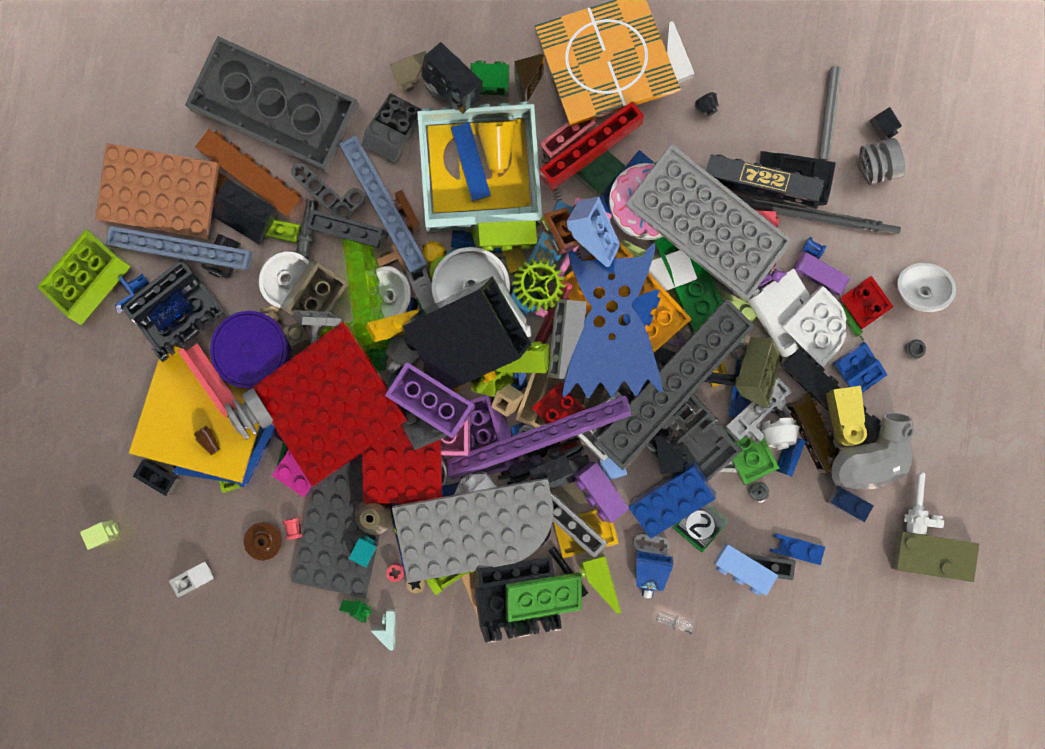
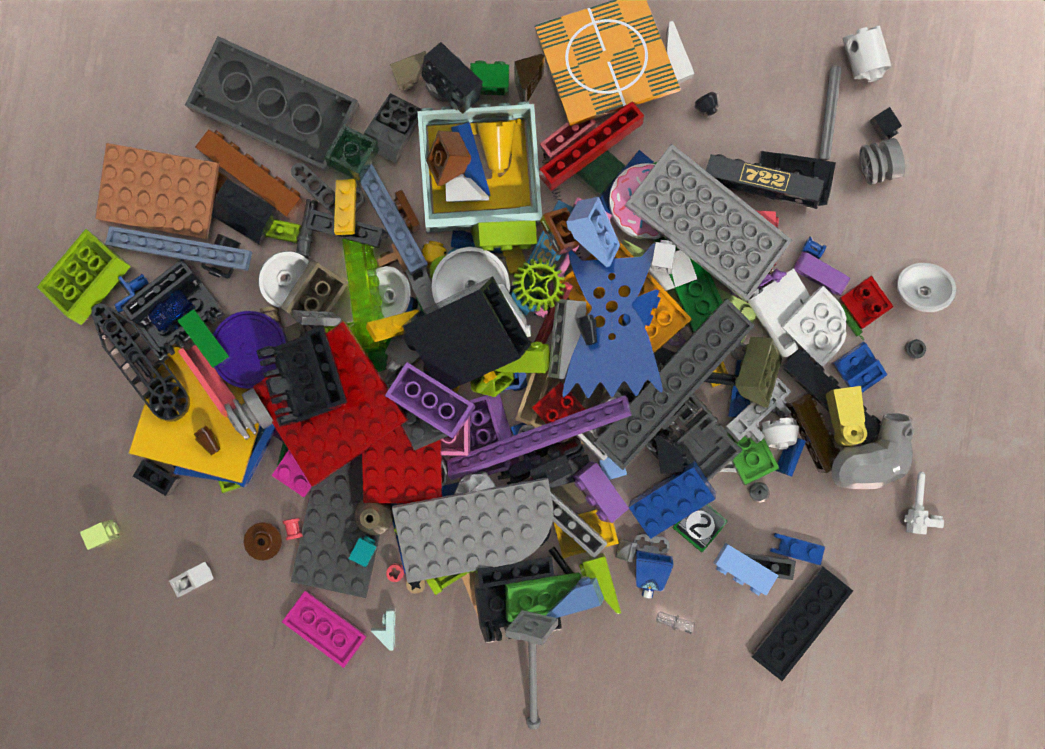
green piece [339,599,372,623] -> none
tan brick [491,384,524,417] -> none
dark grey axle [738,196,901,234] -> none
dark blue brick [826,486,874,522] -> none
olive brick [891,530,979,582] -> none
none -> black beam [91,303,190,422]
none -> green tile [177,309,229,368]
none -> black slope [256,326,347,427]
none -> dark pink plate [282,590,367,668]
none -> clear green brick [325,124,379,182]
none -> yellow plate [334,179,356,235]
none -> dark orange slope [426,131,471,186]
none -> white slope [446,174,489,202]
none -> light grey tile [506,610,558,730]
none -> medium blue slope [546,577,604,618]
none -> black cone [577,315,598,345]
none -> light grey tile [615,539,637,562]
none -> white brick [652,240,676,274]
none -> black plate [751,566,854,681]
none -> white cylinder [843,26,892,82]

